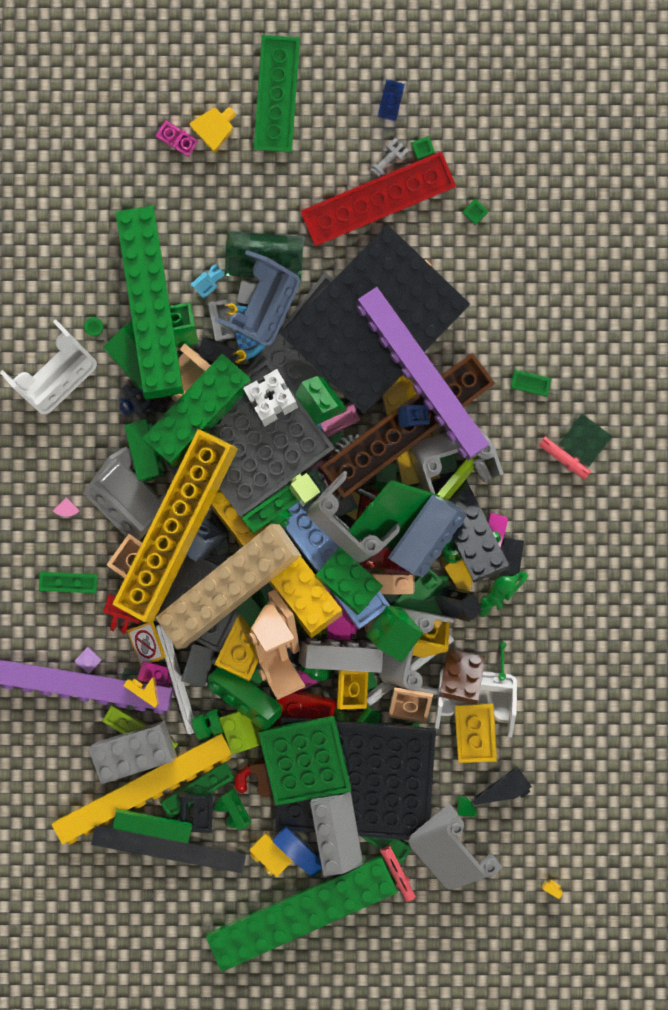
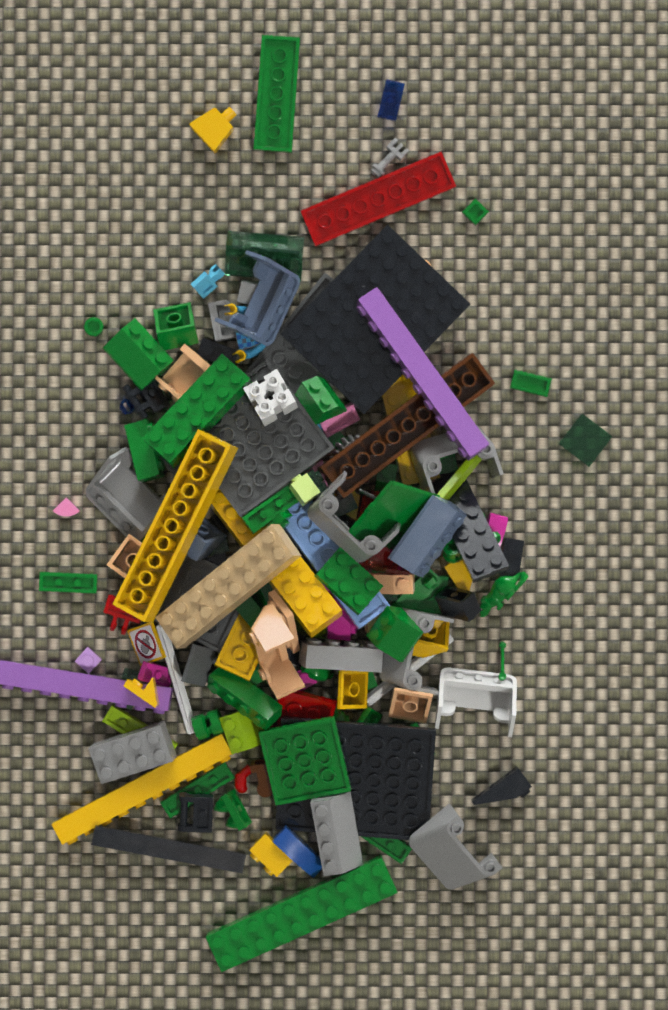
white windscreen [0,319,97,414] -> none
green tile [112,809,192,843] -> none
green brick [115,205,184,400] -> none
dark pink slope [155,120,199,157] -> none
coral pin [380,846,416,902] -> none
dark blue slope [398,405,430,428] -> none
green tile [411,136,436,161] -> none
reddish brown plate [439,648,485,705] -> none
yellow plate [455,703,497,763] -> none
green tile [458,796,478,817] -> none
light grey axle [473,458,492,482] -> none
coral pin [538,436,591,481] -> none
yellow plate [541,880,563,899] -> none

